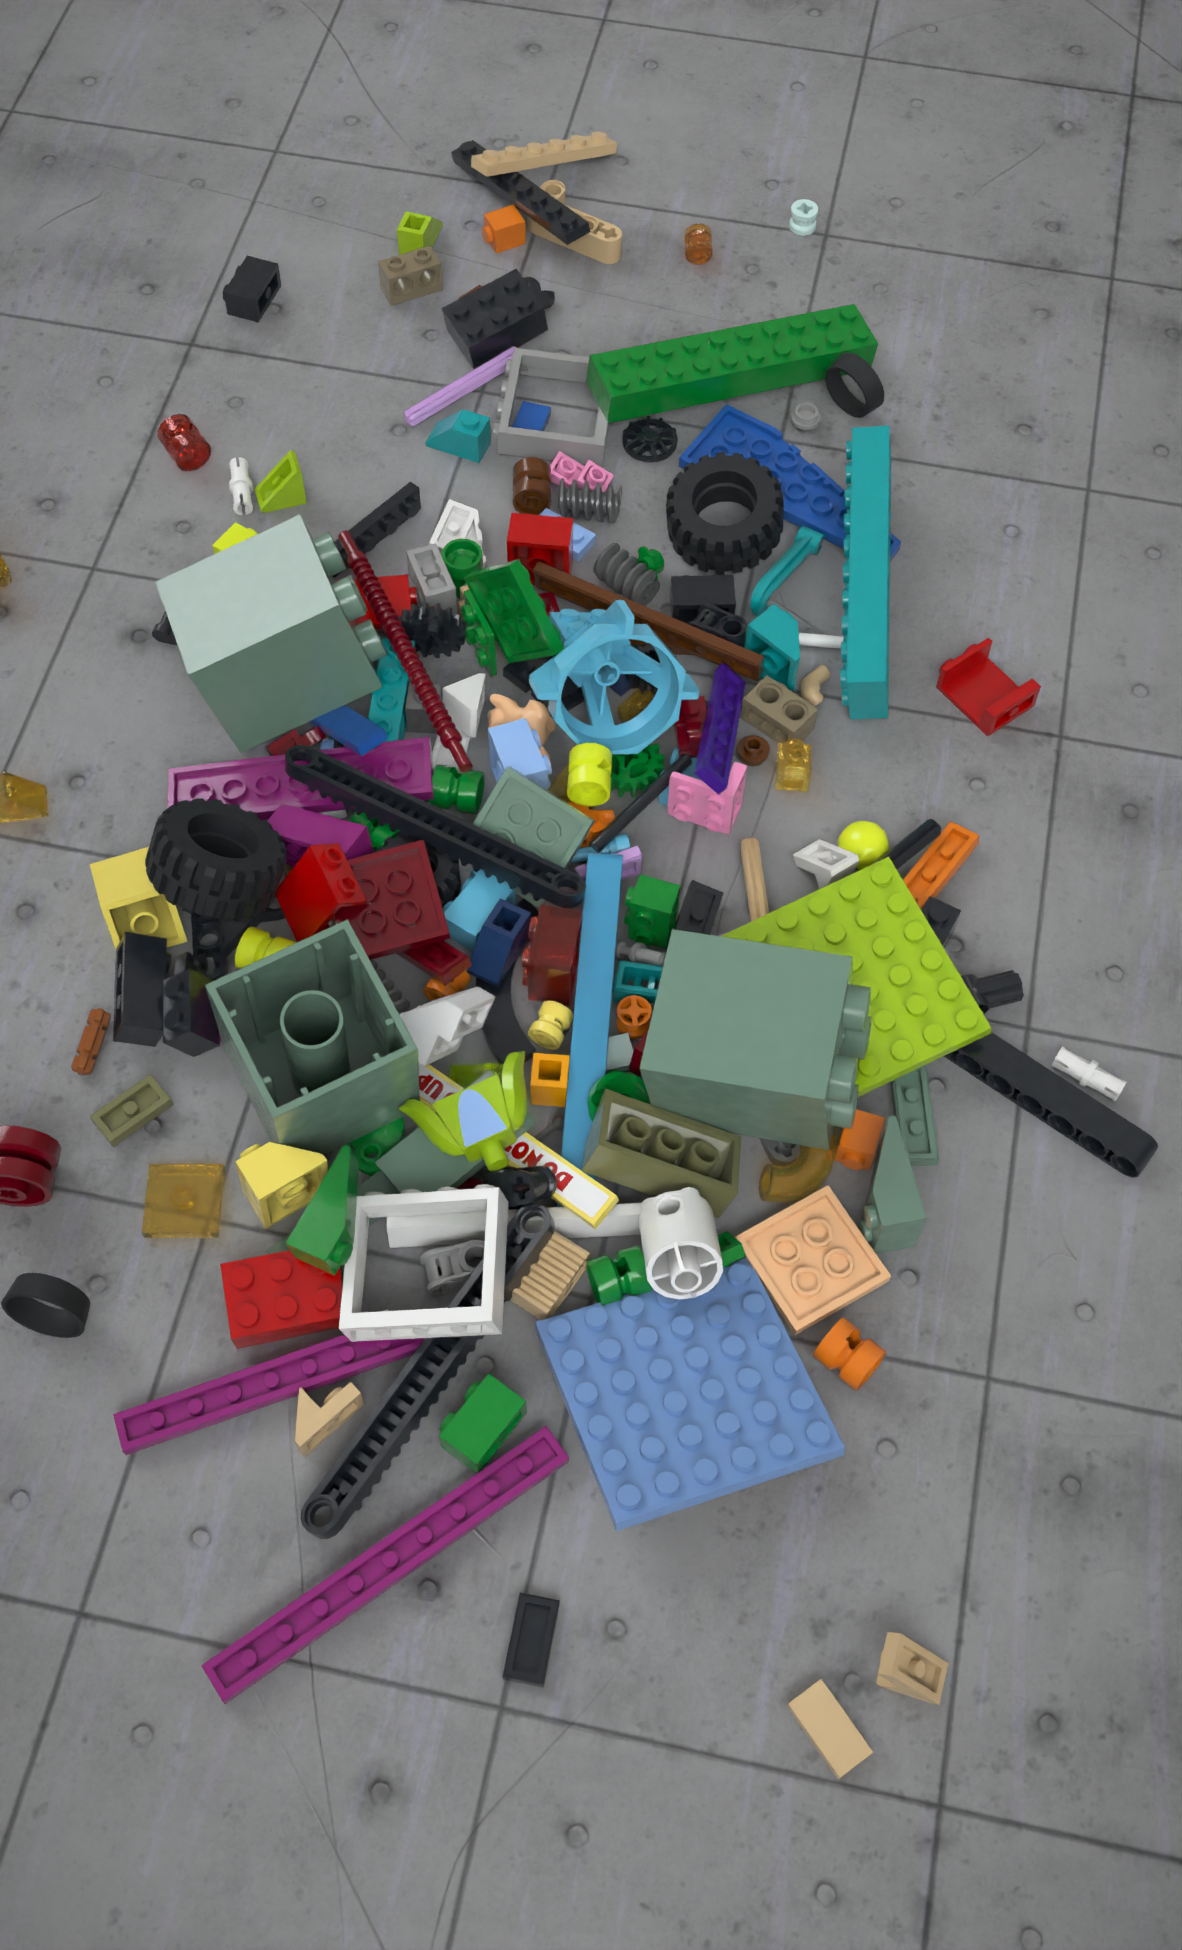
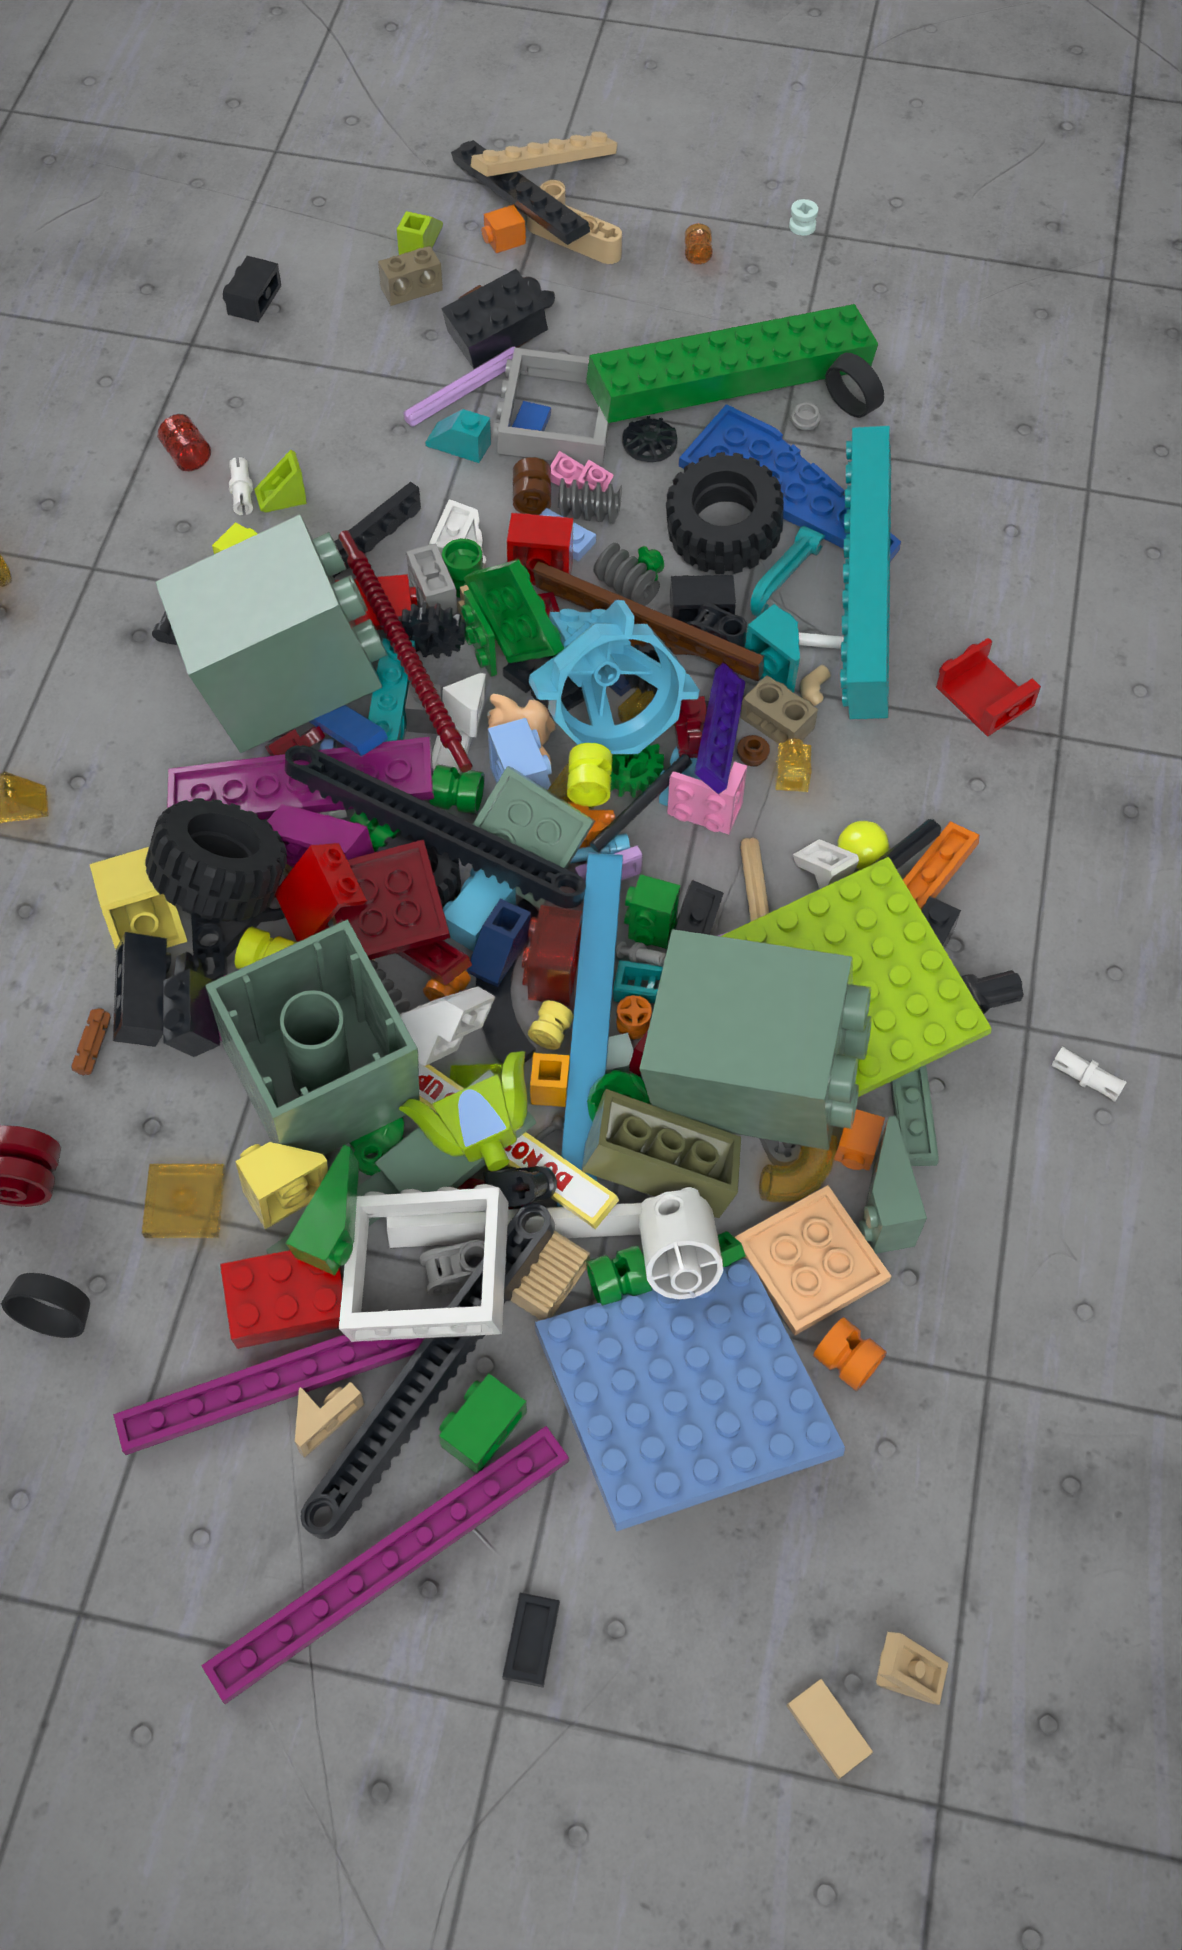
olive plate [90,1074,173,1147] -> none
black beam [944,1032,1158,1178] -> none

